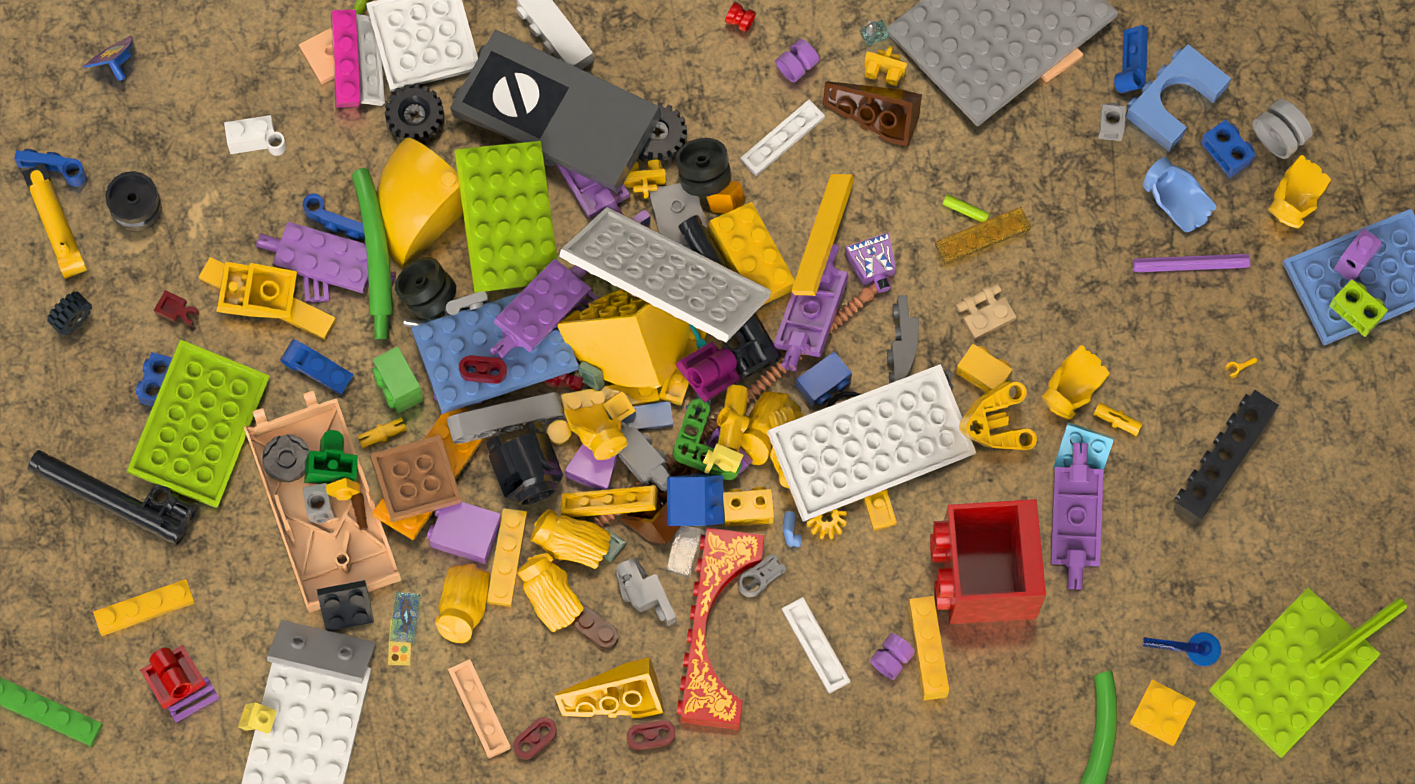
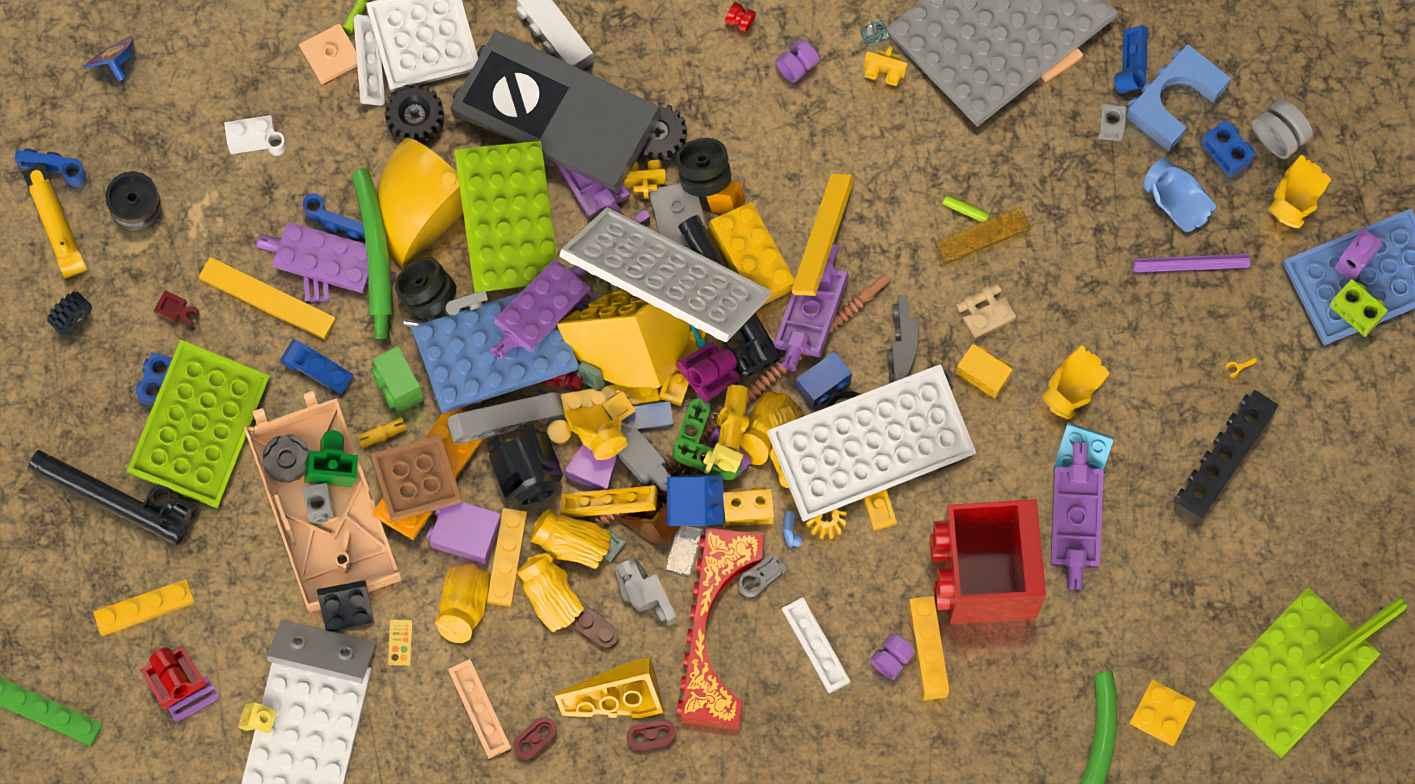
yellow slope [216,261,297,318] -> none
yellow plate [326,478,360,501] -> none
dark pink brick [331,10,360,108] -> none
reddish brown animal [350,491,368,530] -> none
clear light blue tile [390,592,420,643] -> none
dark red plate [459,355,507,384] -> none
white tile [740,99,825,176] -> none
reddish brown wedge [823,81,922,146] -> none
torso [845,232,896,293] -> none
yellow connector [959,381,1037,450] -> none
yellow pin [1093,402,1143,436] -> none
clear blue piece [1142,632,1221,667] -> none

